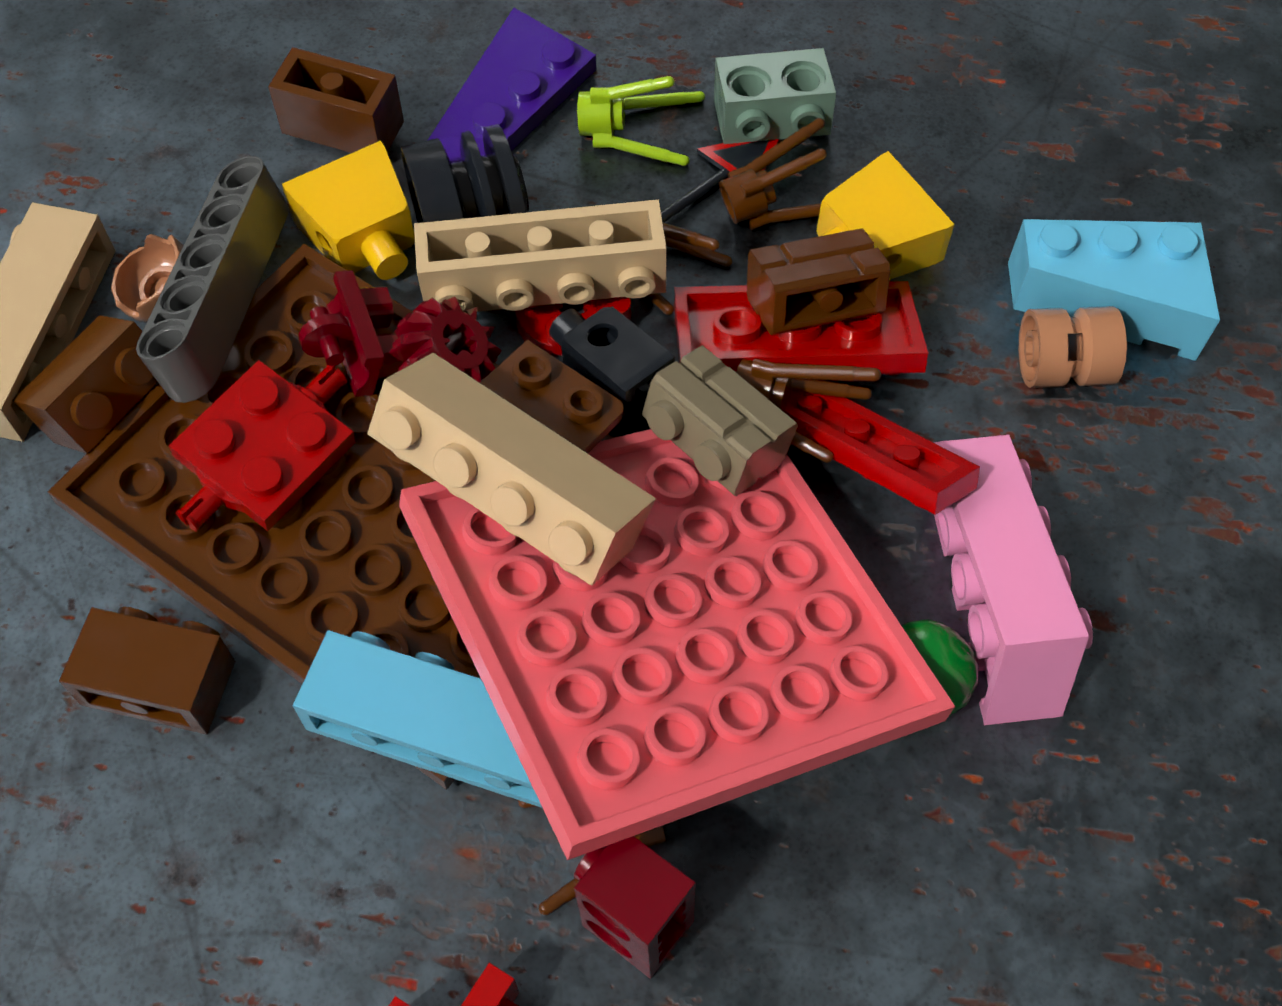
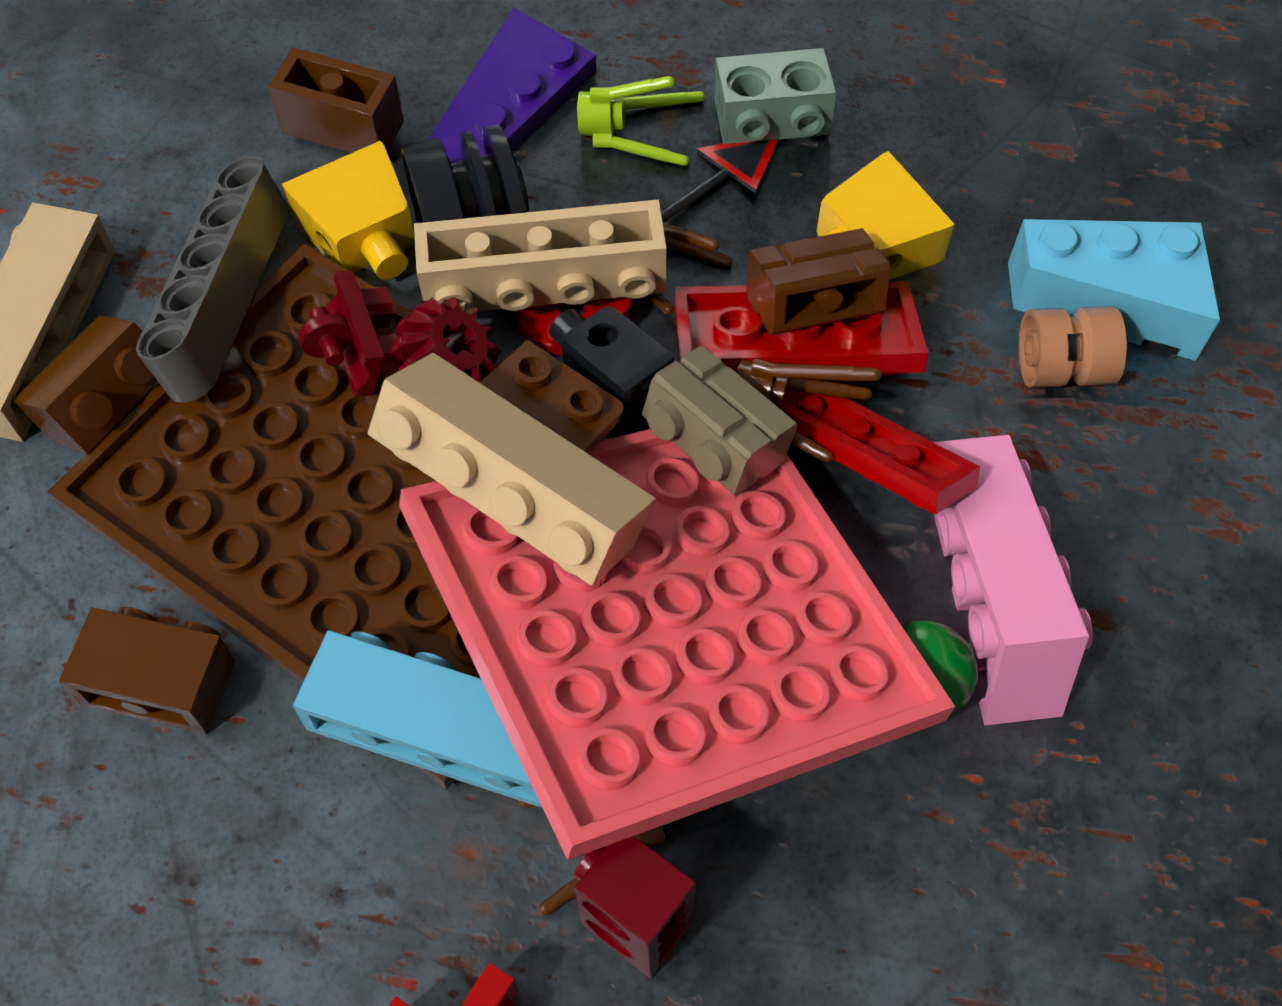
nougat hair [111,234,184,323] -> none
red plate [168,360,356,532] -> none
reddish brown plant [719,118,827,230] -> none

